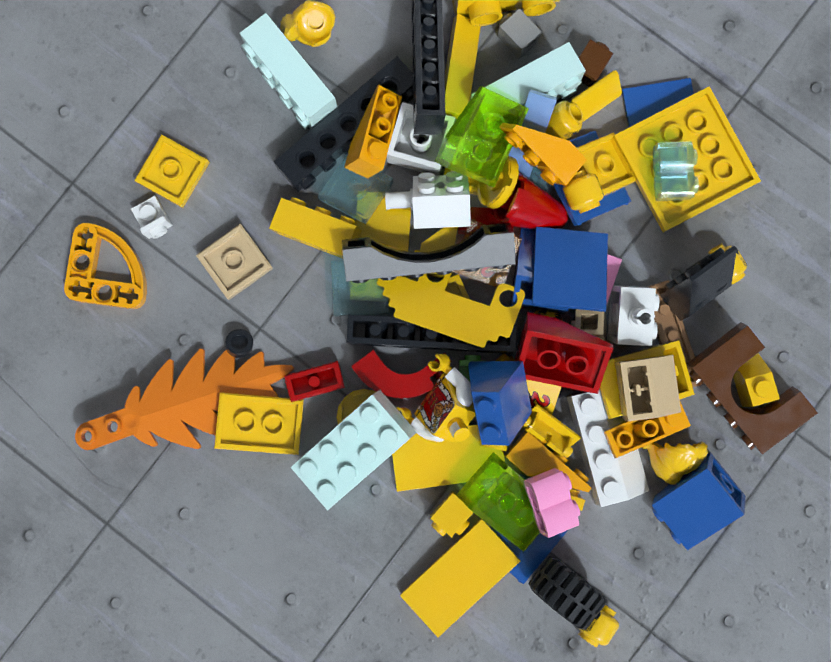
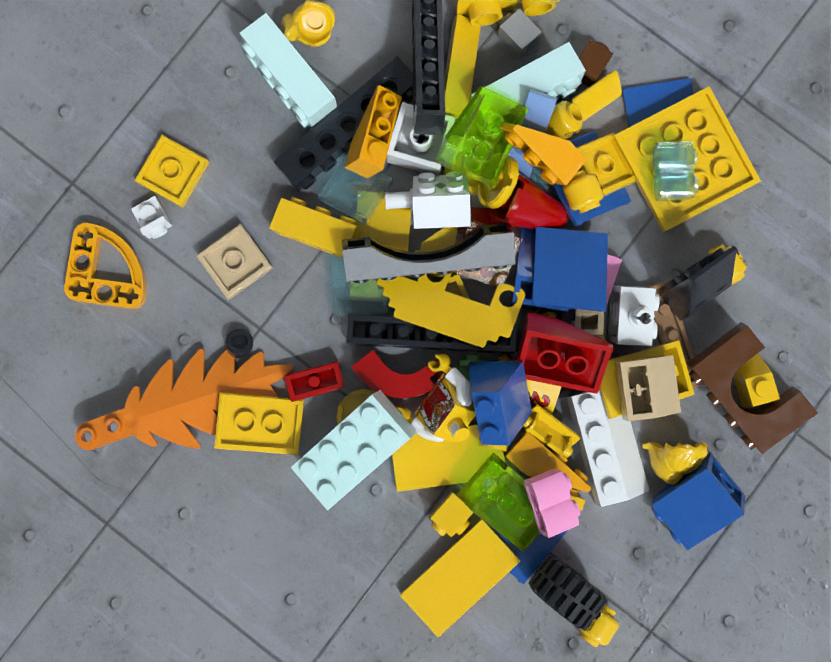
light orange slope [604,402,691,458] -> none

